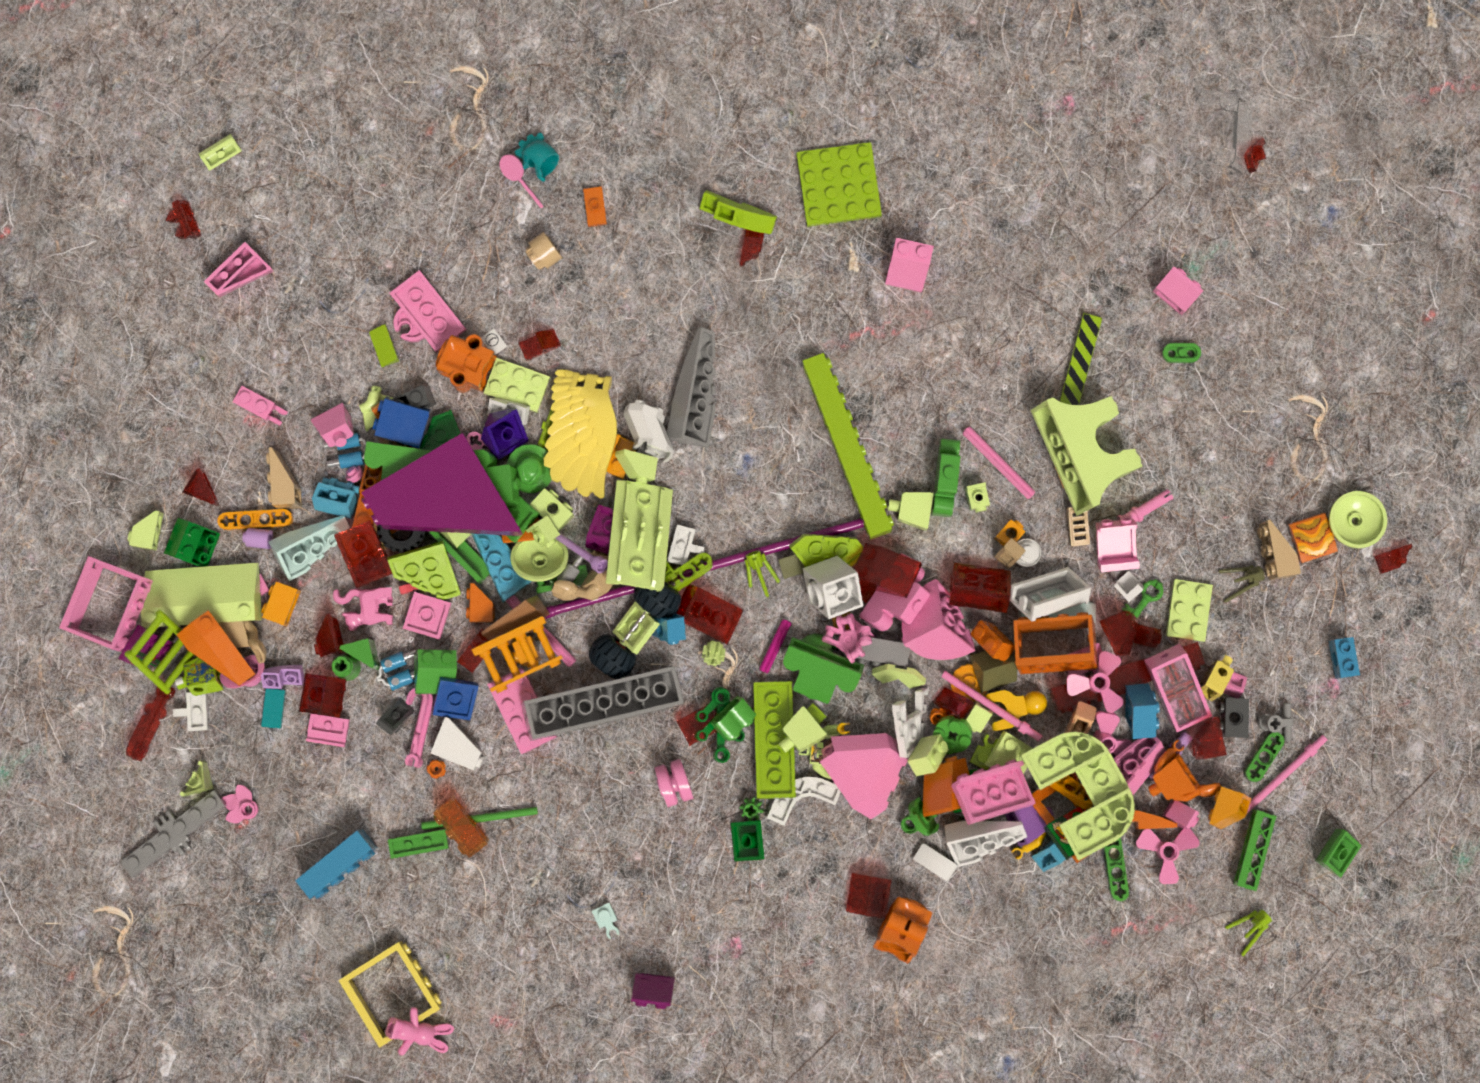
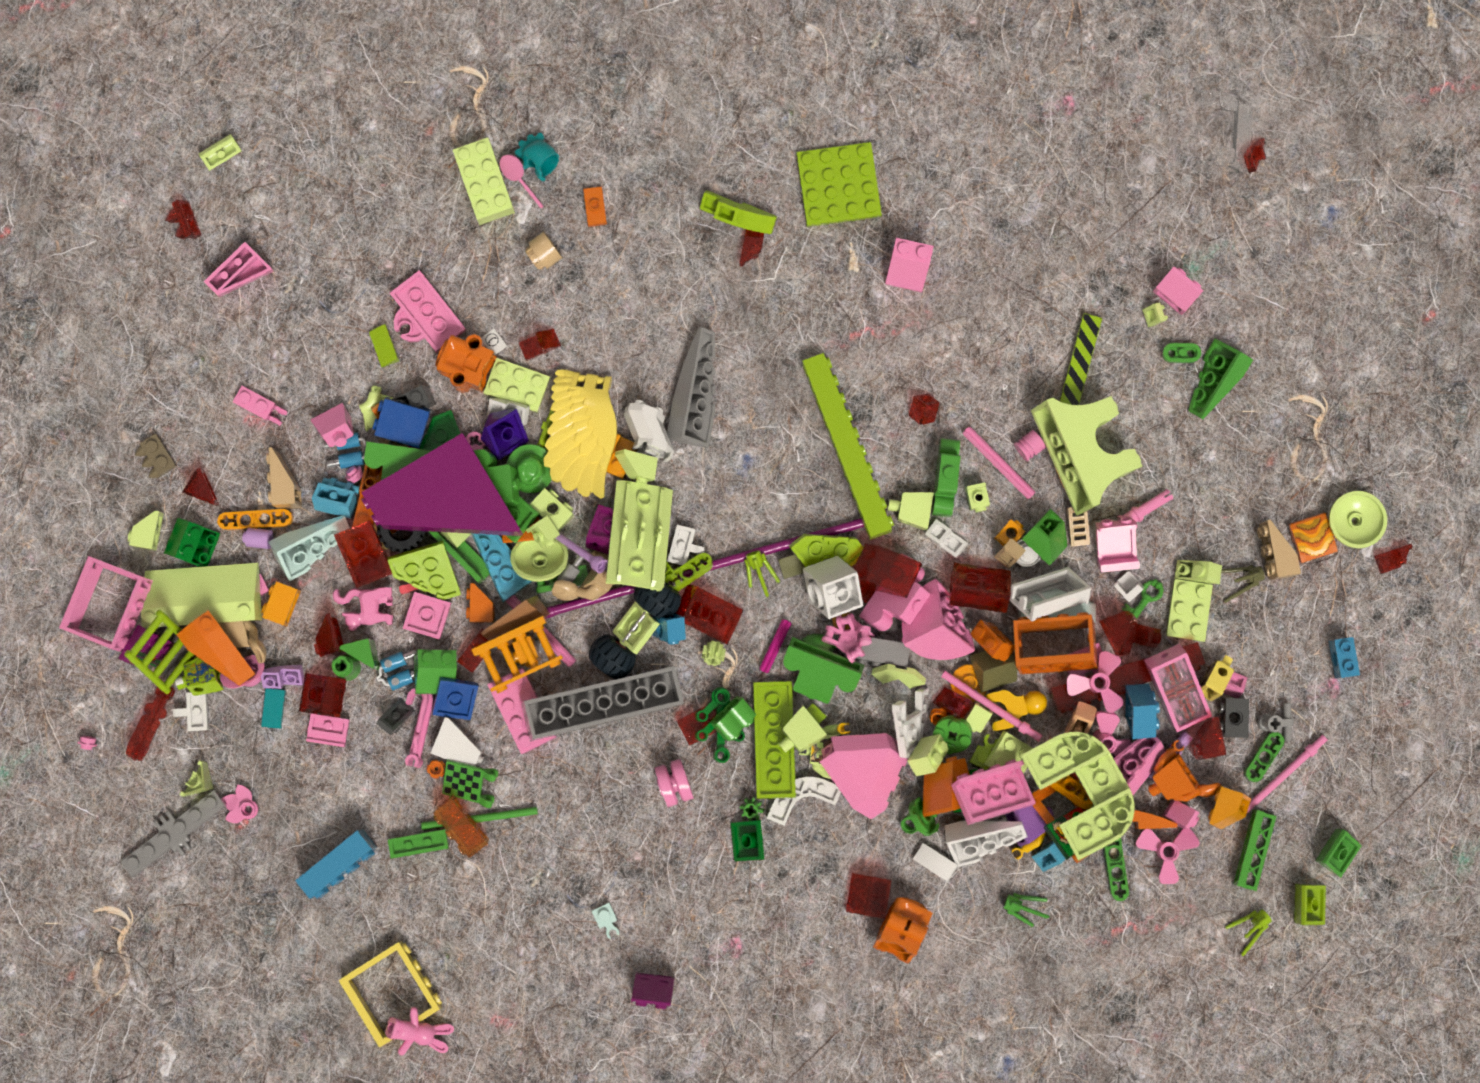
none -> bright pink plate [77,736,97,750]
none -> dark tan plate [135,434,177,478]
none -> bright green flag [442,759,498,808]
none -> yellowish green brick [453,138,515,225]
none -> clear red panel [909,393,940,425]
none -> white slope [925,519,968,559]
none -> bright green plant [1003,893,1049,927]
none -> bright pink piece [1014,430,1046,462]
none -> bright green slope [1022,509,1067,565]
none -> yellowish green tile [1143,302,1168,327]
none -> yellowish green slope [1175,560,1222,584]
none -> bright green wedge [1188,338,1253,419]
none -> lime slope [1294,884,1326,925]

